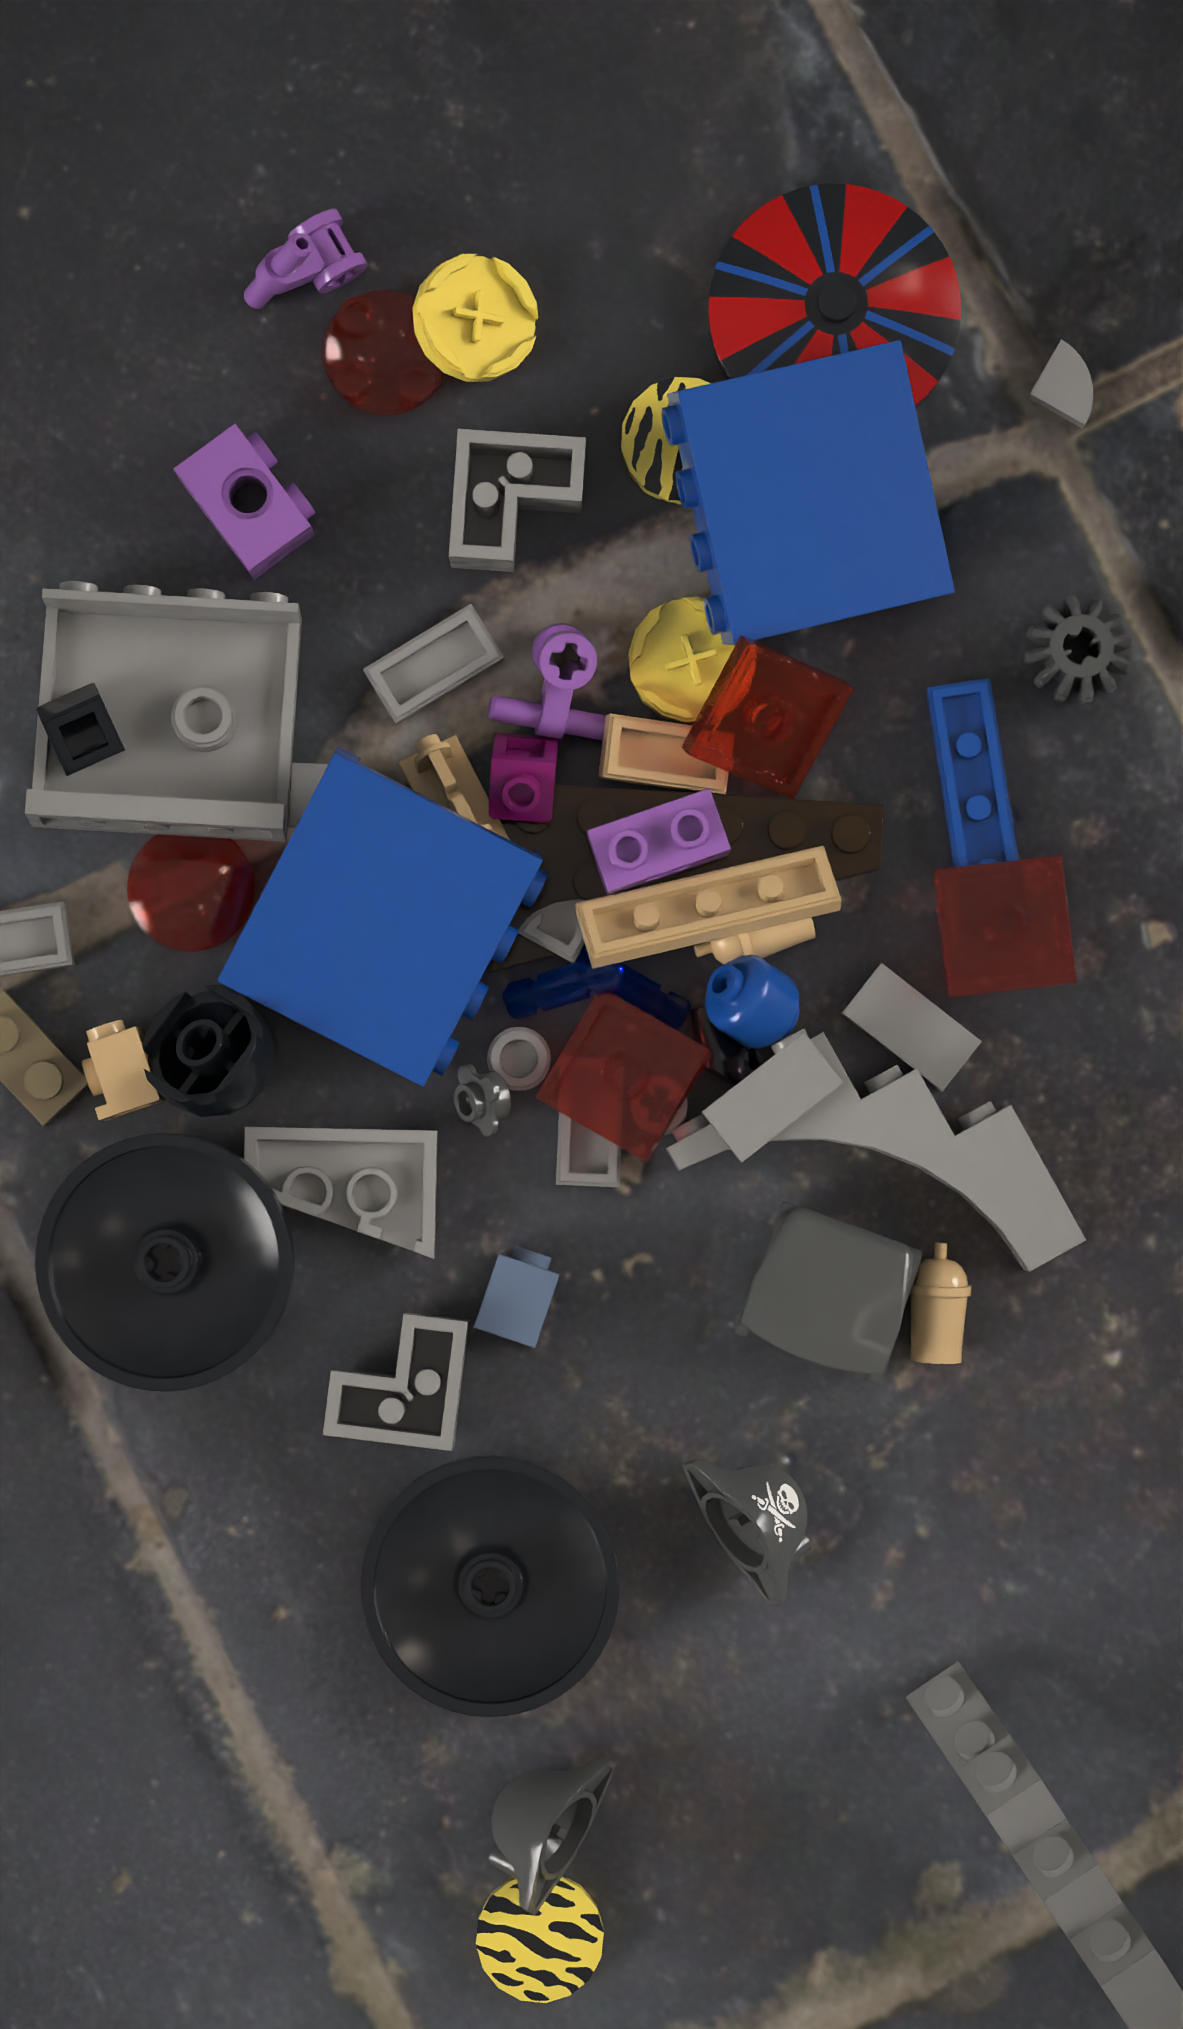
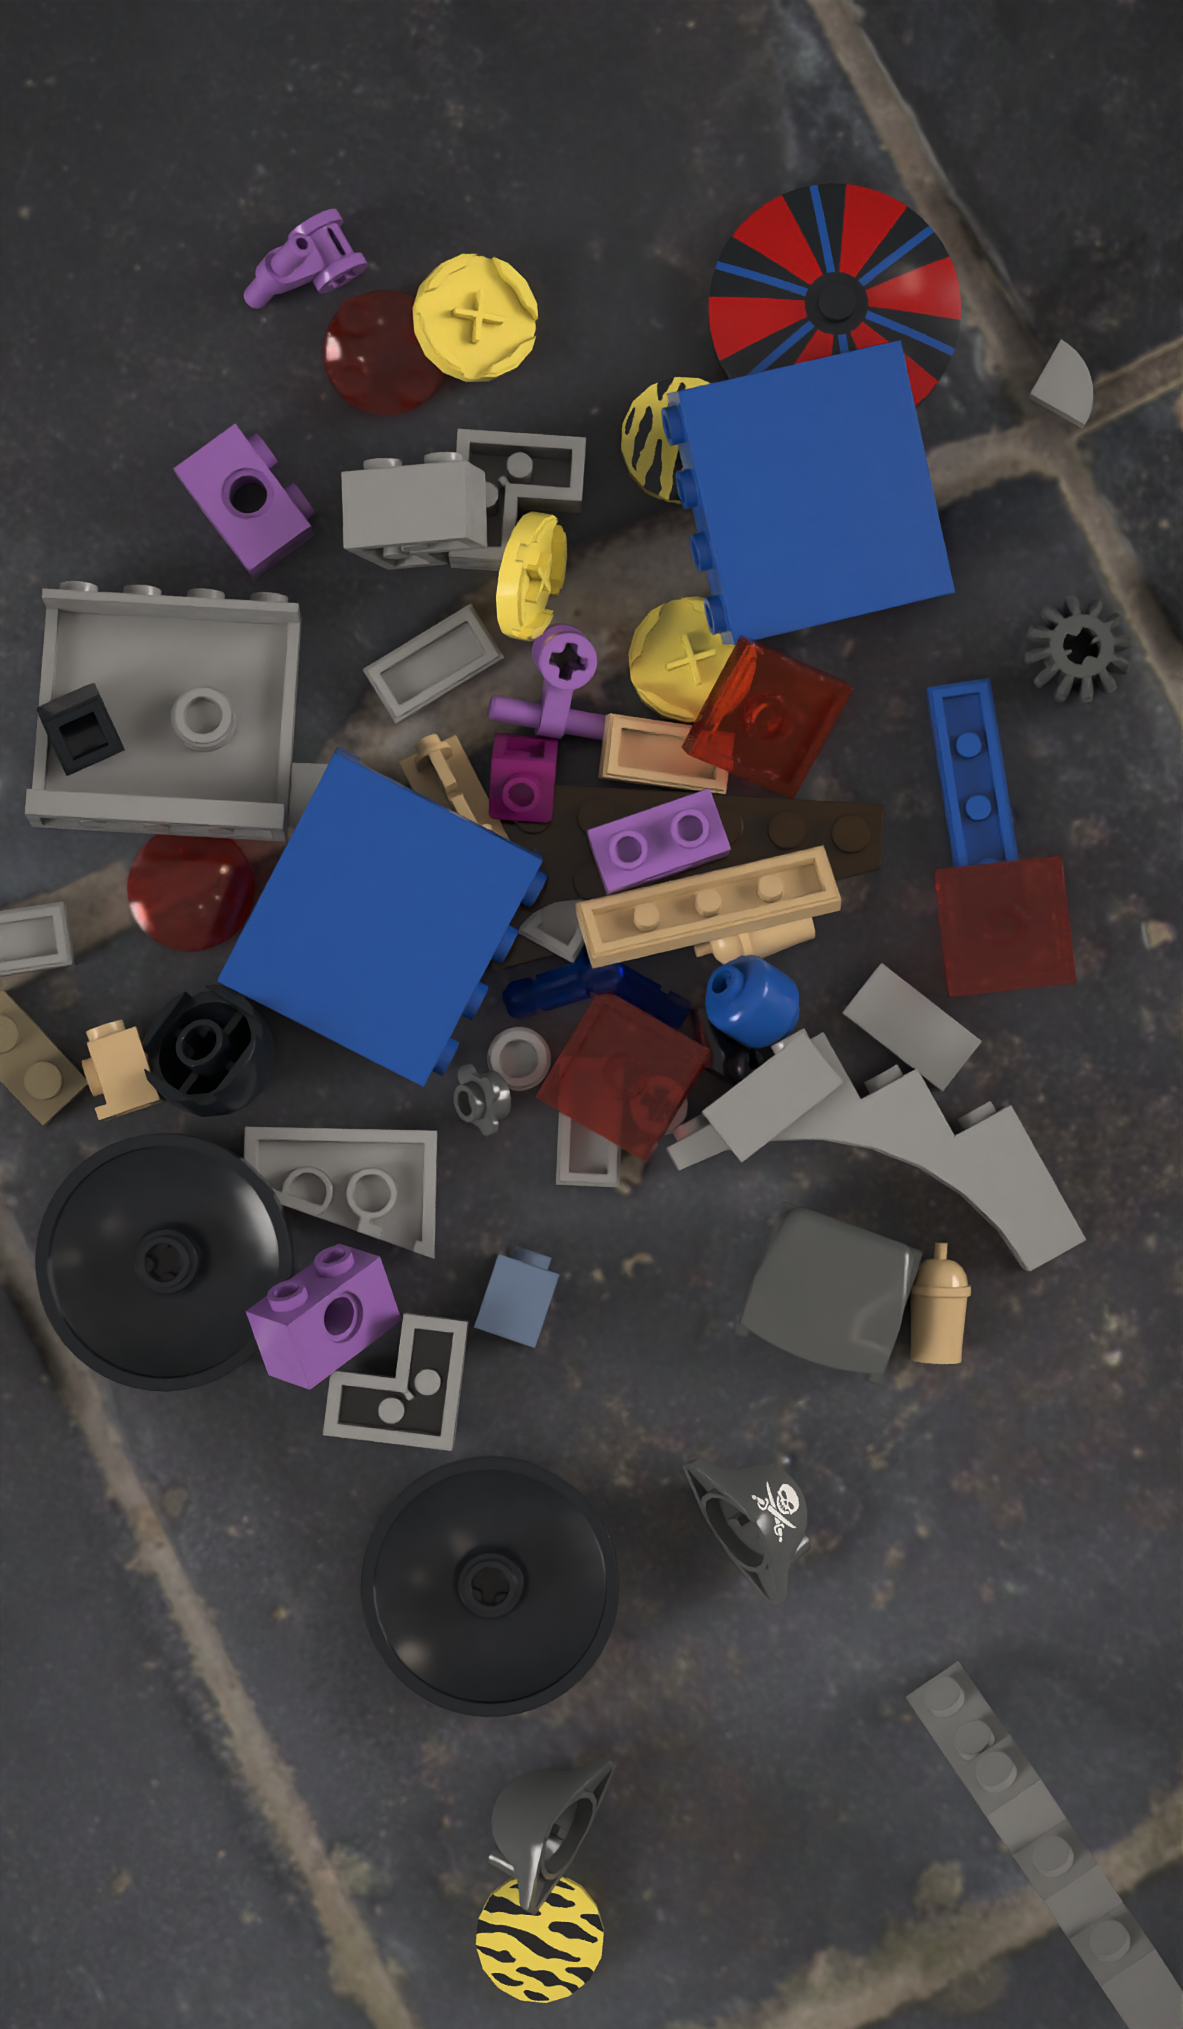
none -> medium lavender brick [246,1243,402,1390]
none -> light grey brick [341,452,487,570]
none -> light yellow tile [496,511,567,642]

